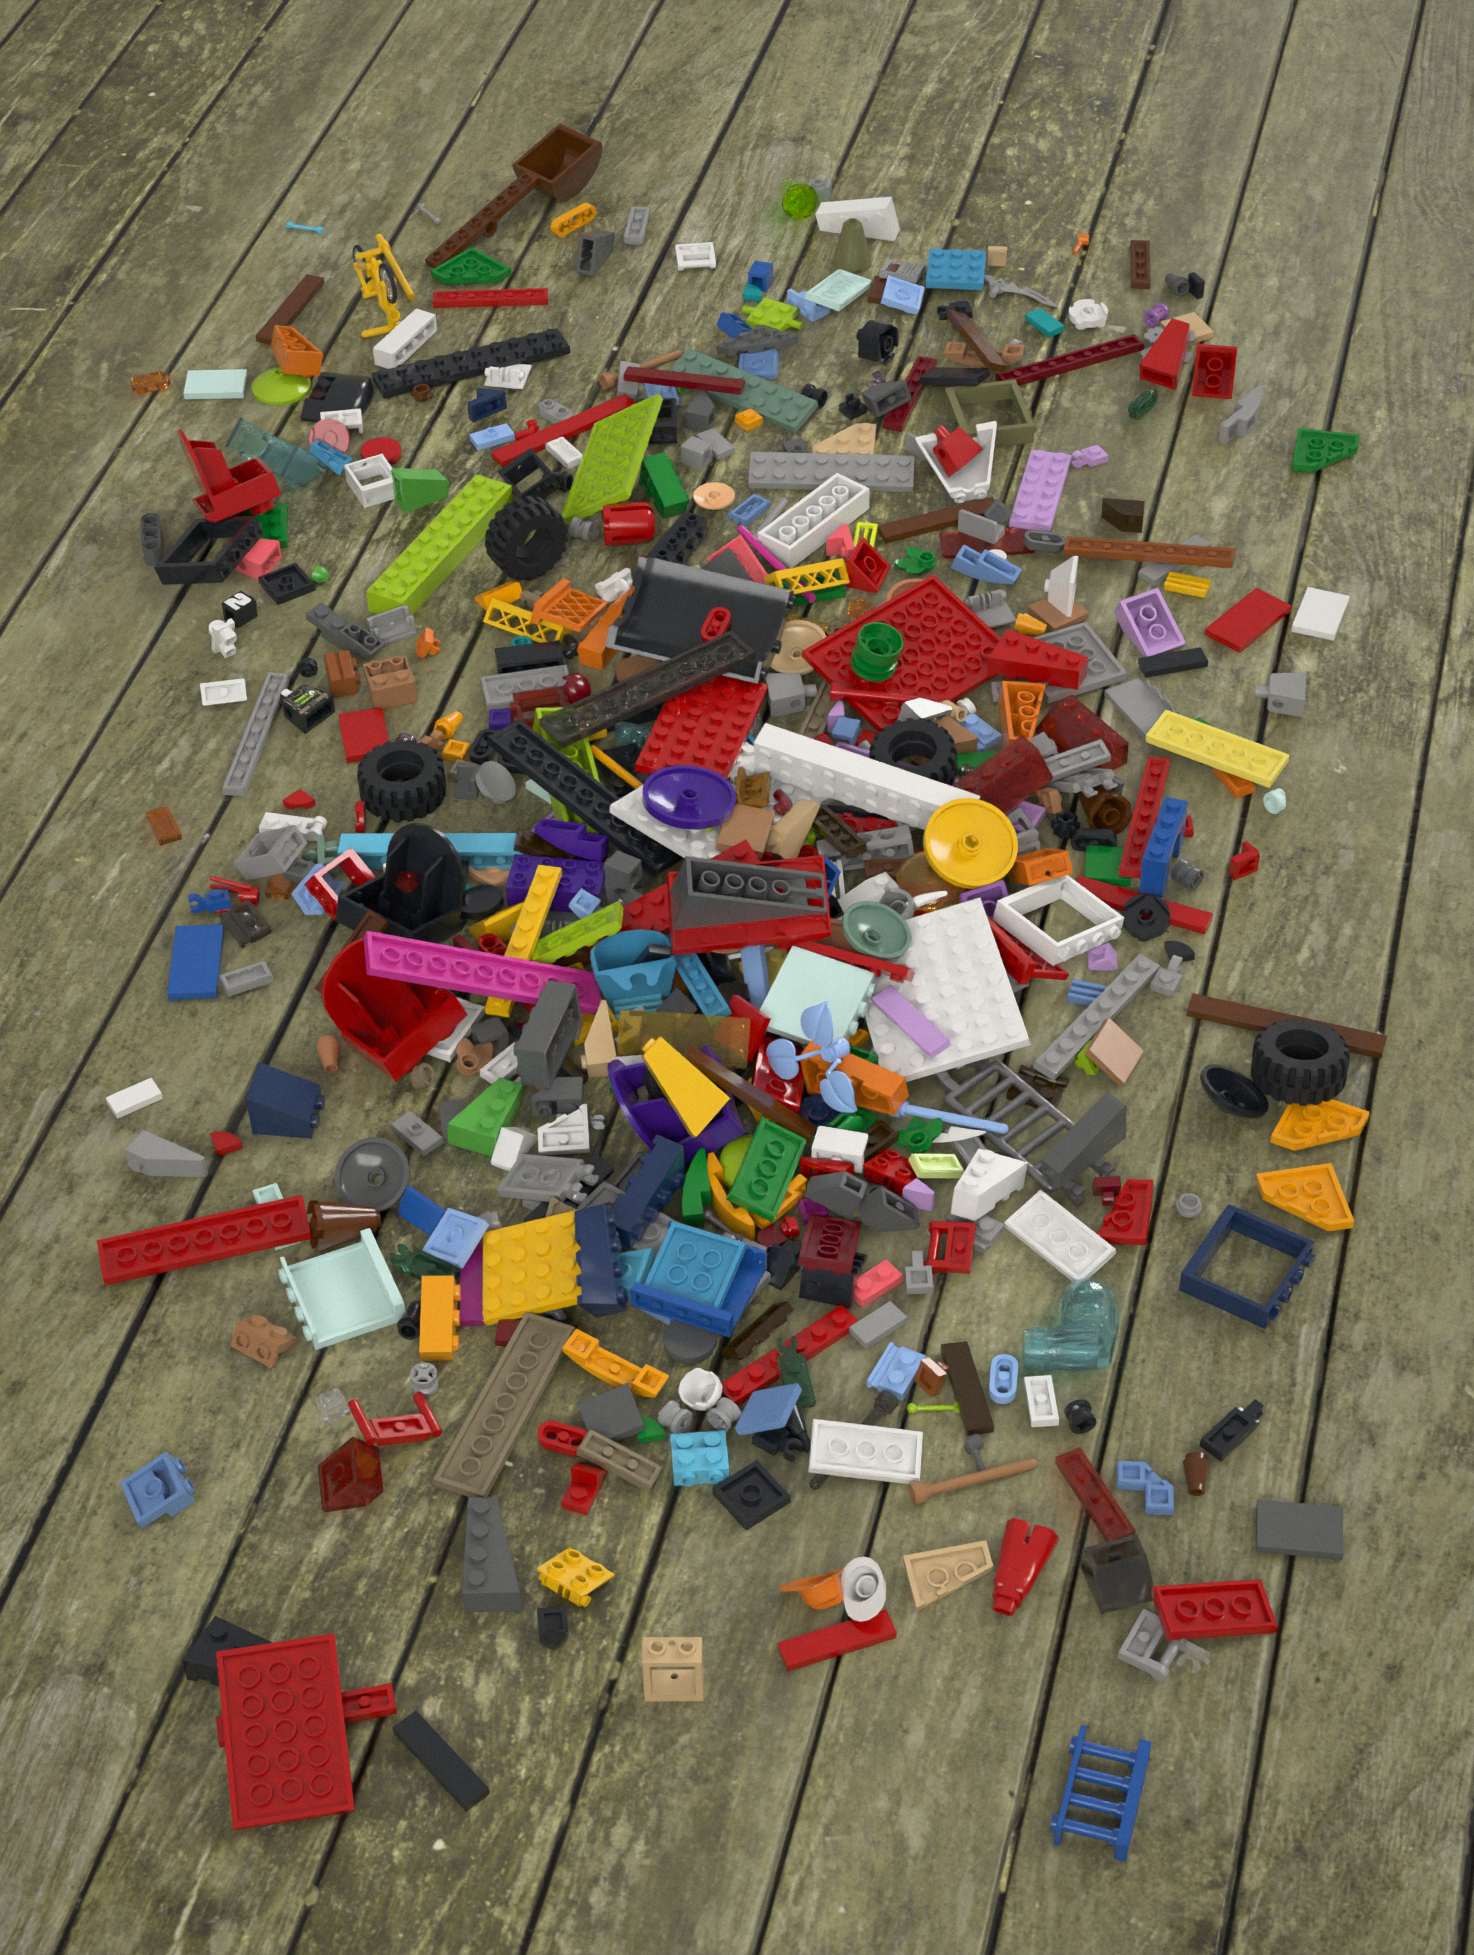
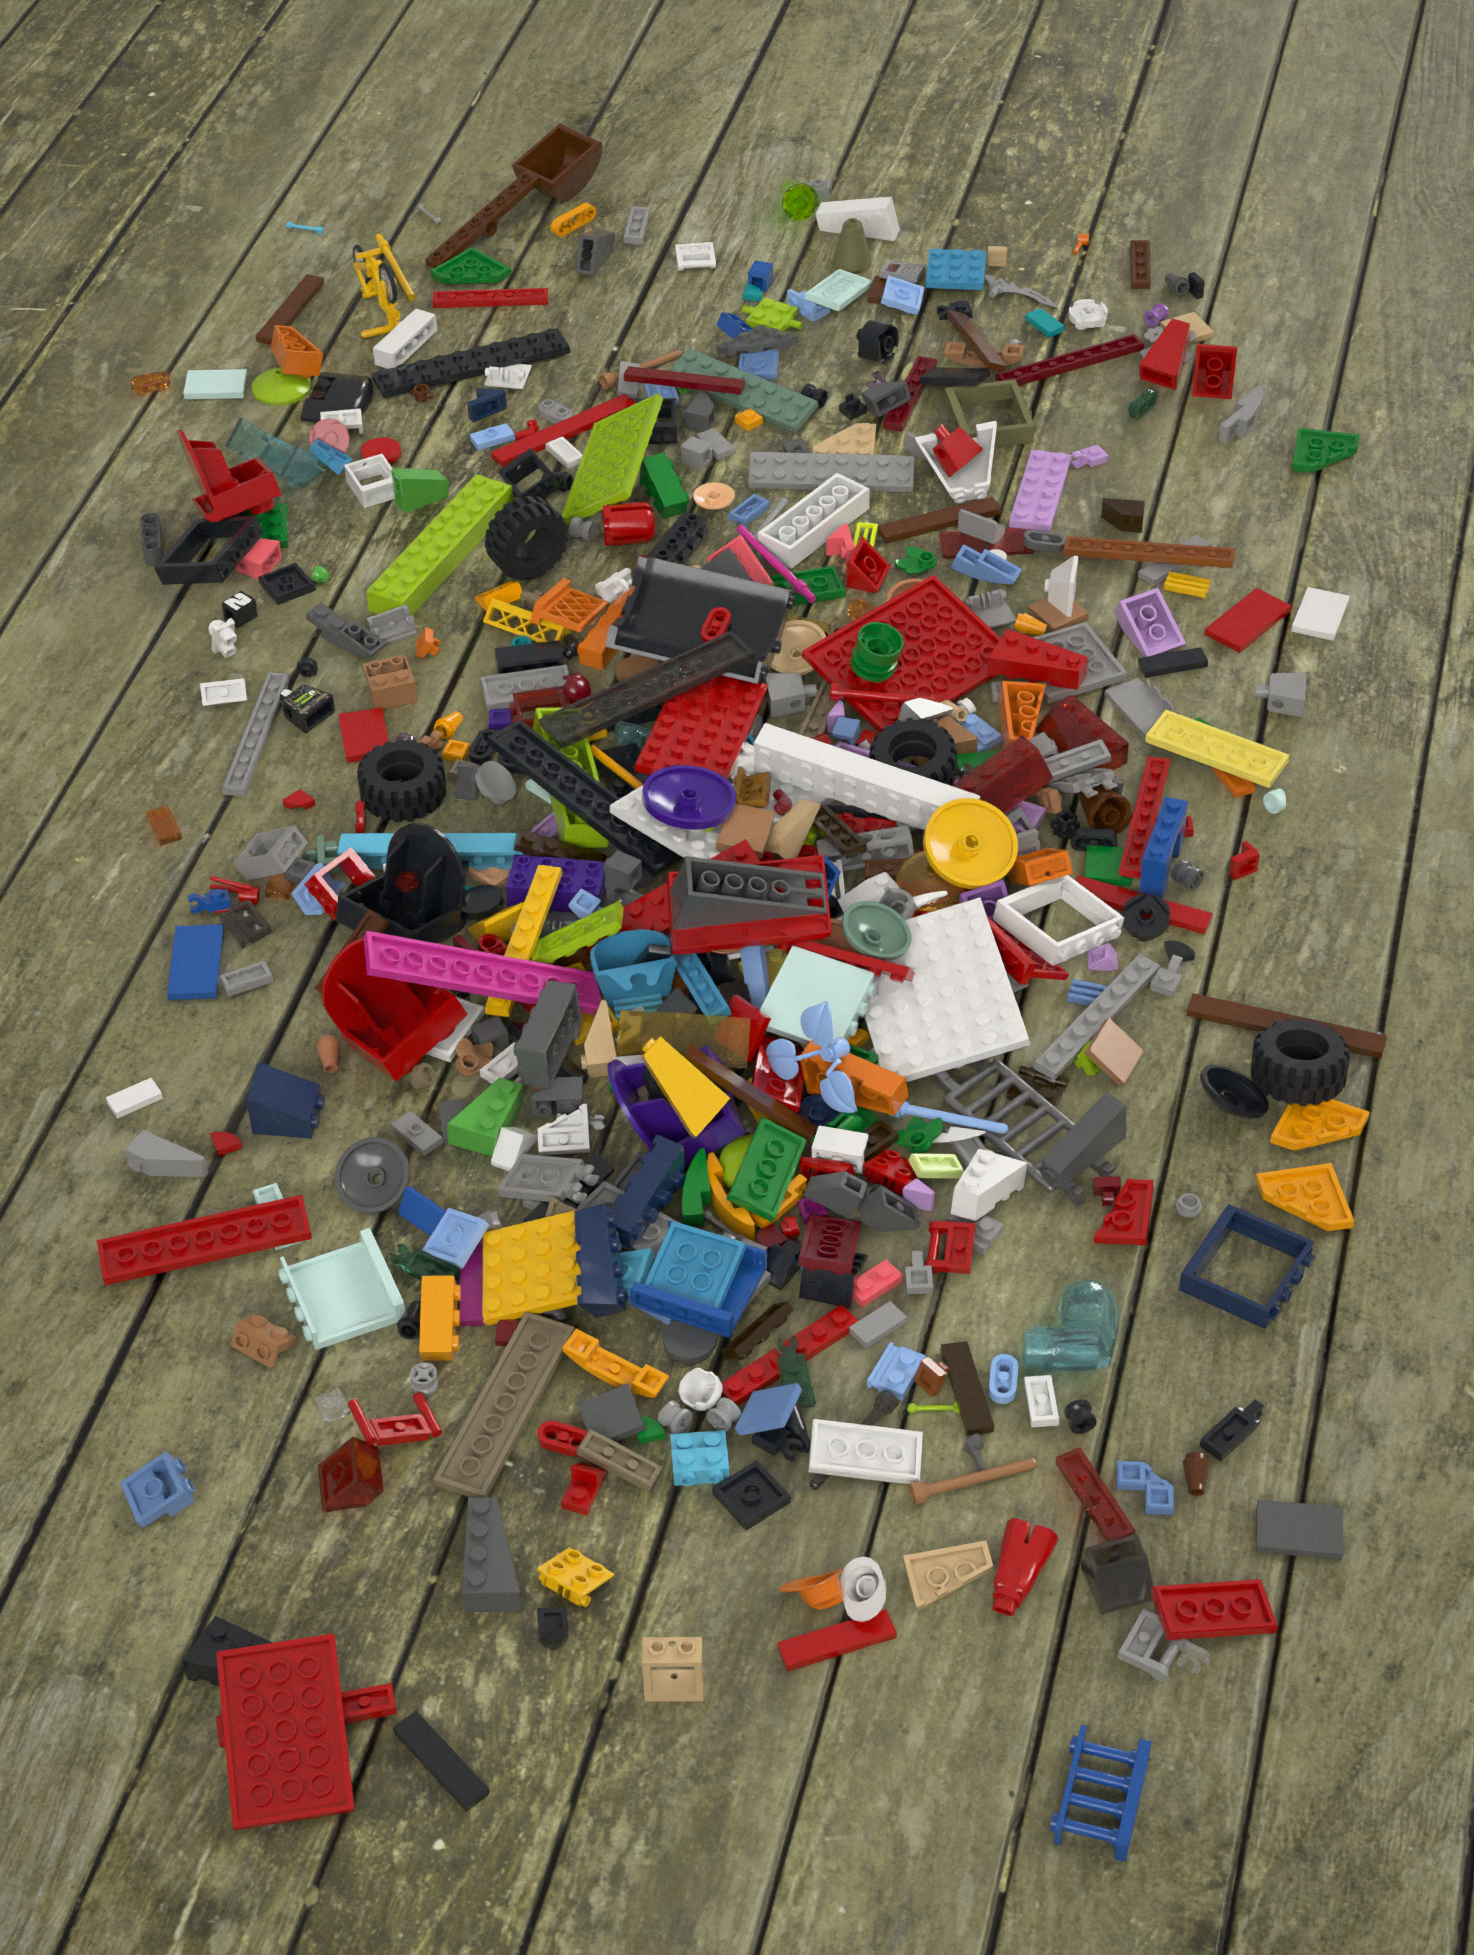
white plate [259,812,327,842] -> none
reddish brown cone [307,1200,381,1252] -> none
dark orange brick [324,650,361,698] -> none
dark purple slope [534,819,609,861] -> none
yellow fence [764,558,850,595] -> none
lavender tile [871,985,951,1059] -> none
dark grey tile [983,499,1013,525] -> none
white tile [1004,1189,1116,1287] -> none

